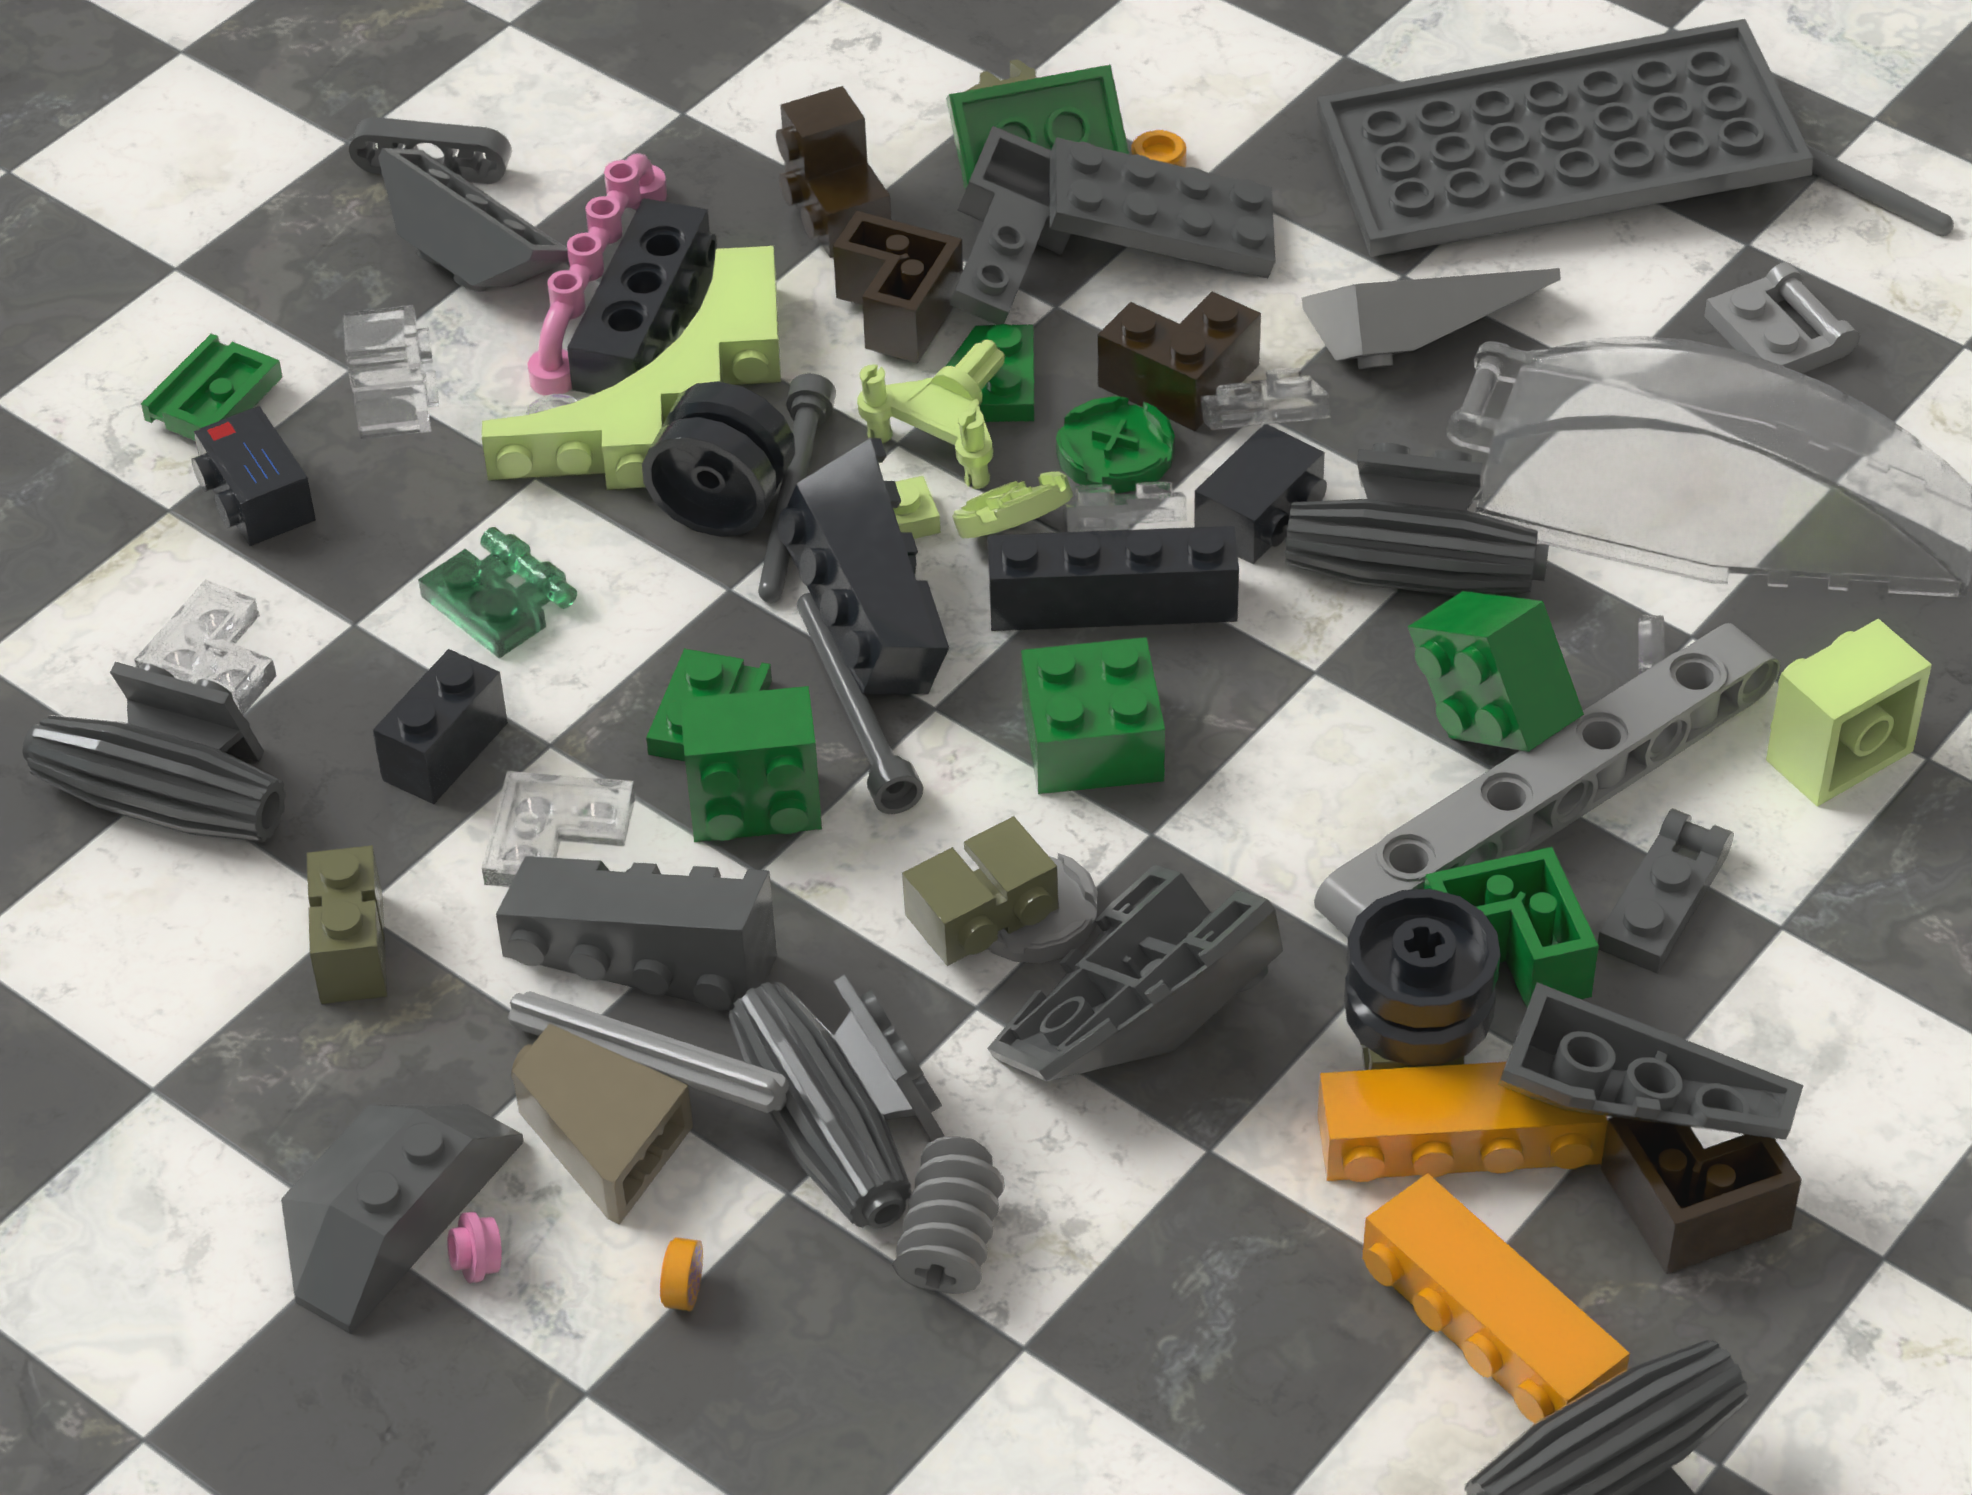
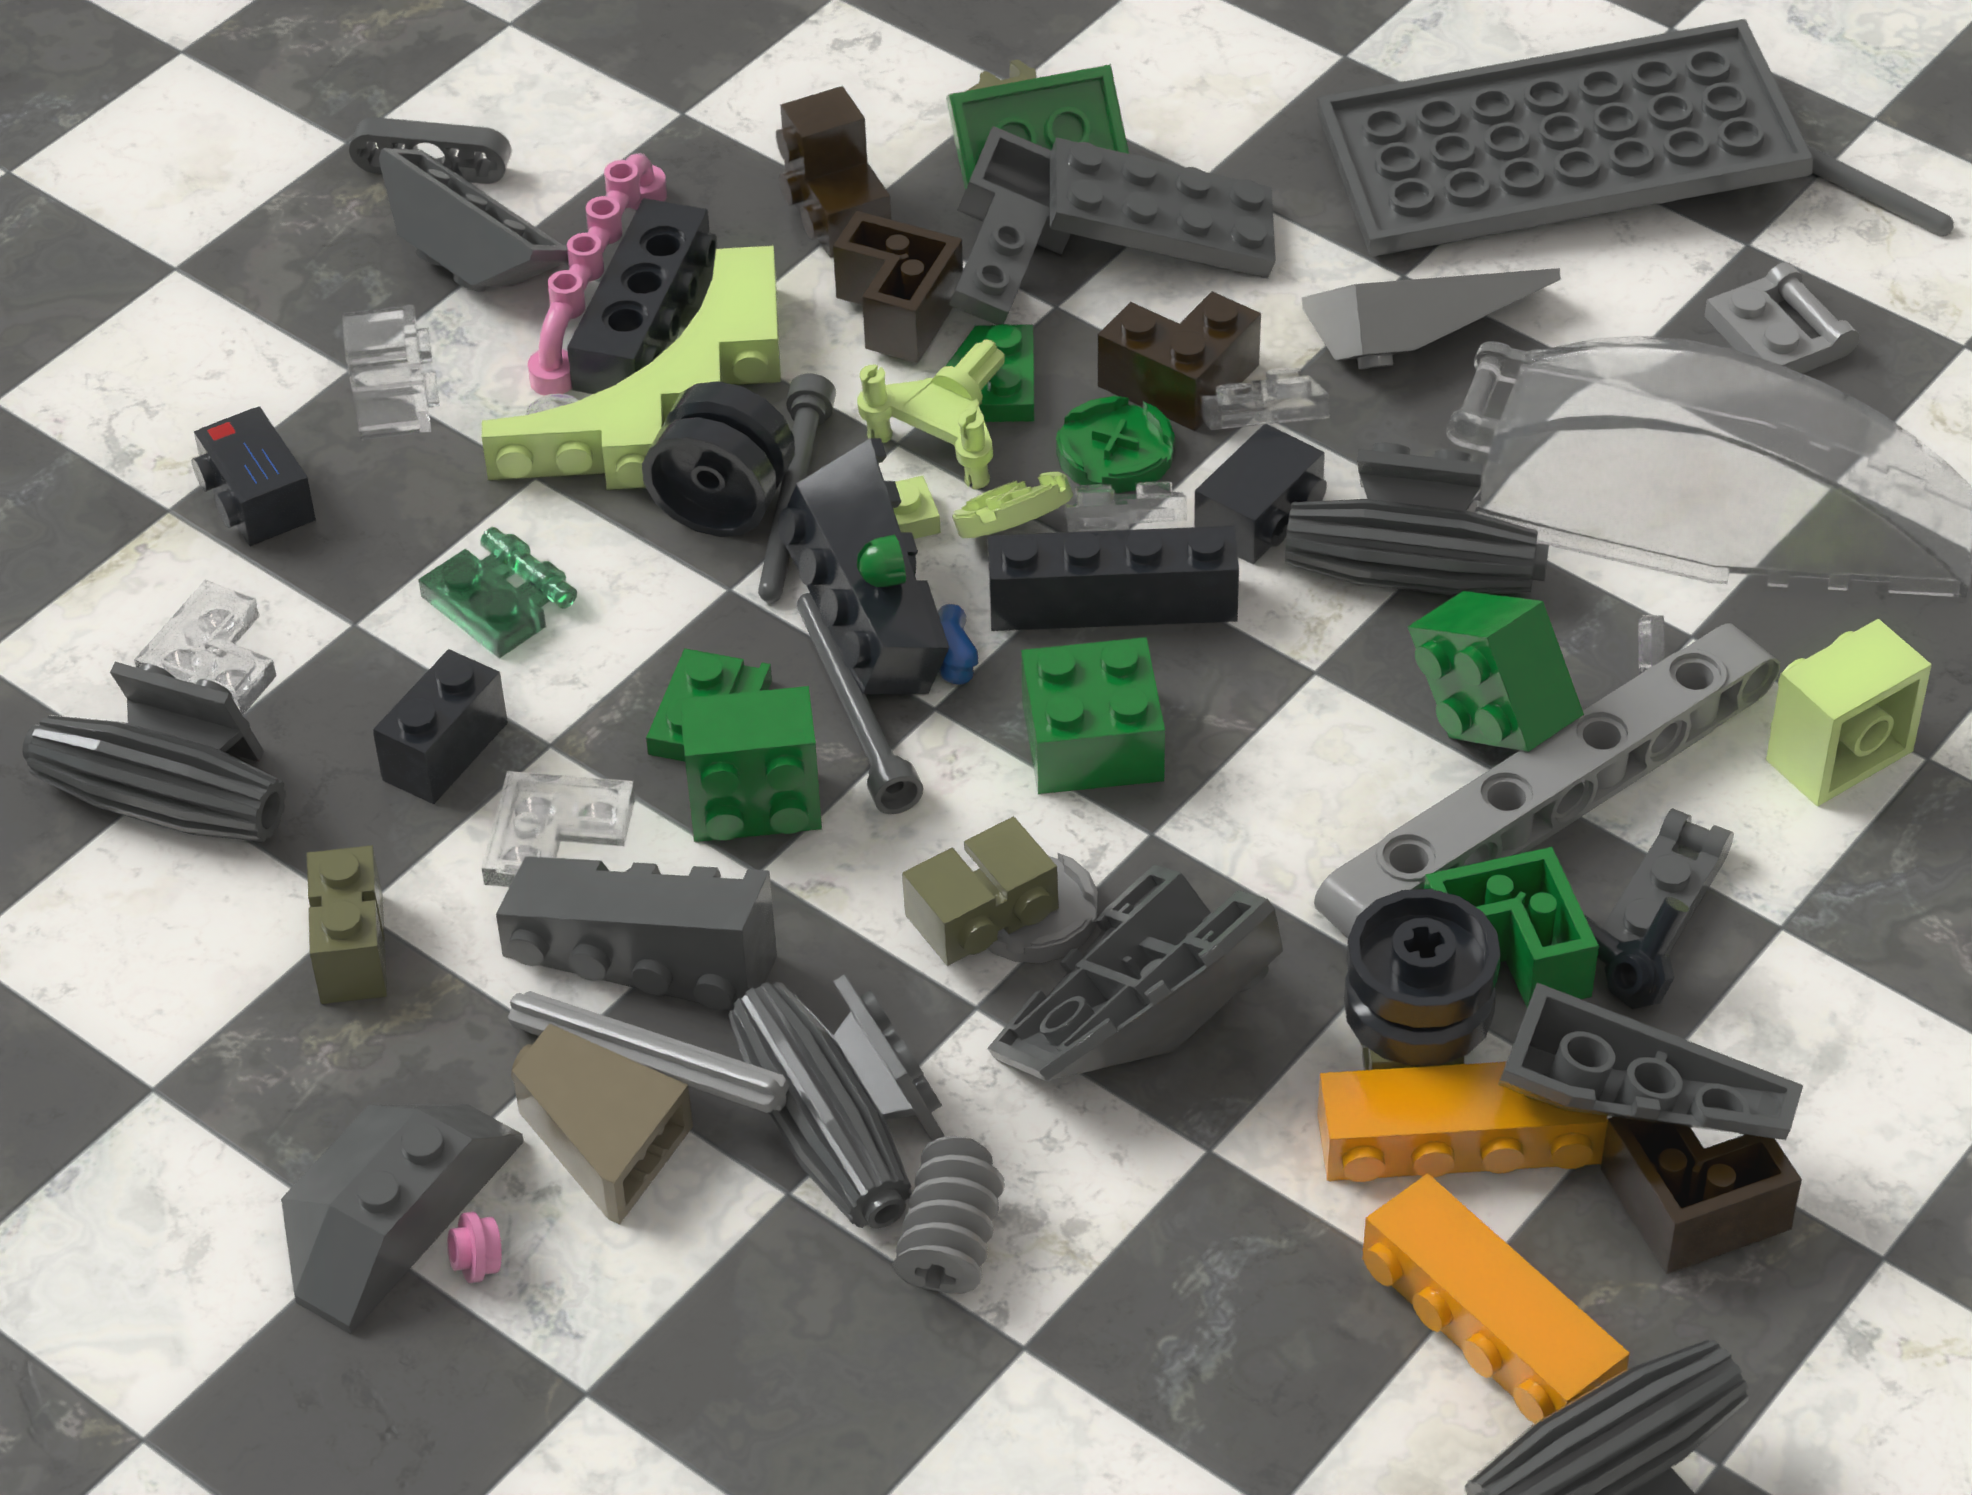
green plate [141,333,283,441] -> none
light orange tile [660,1237,703,1311] -> none
light orange tile [1131,130,1187,167] -> none
none -> green hinge [857,535,906,588]
none -> blue arm [938,604,978,685]
none -> black piece [1585,897,1689,1009]

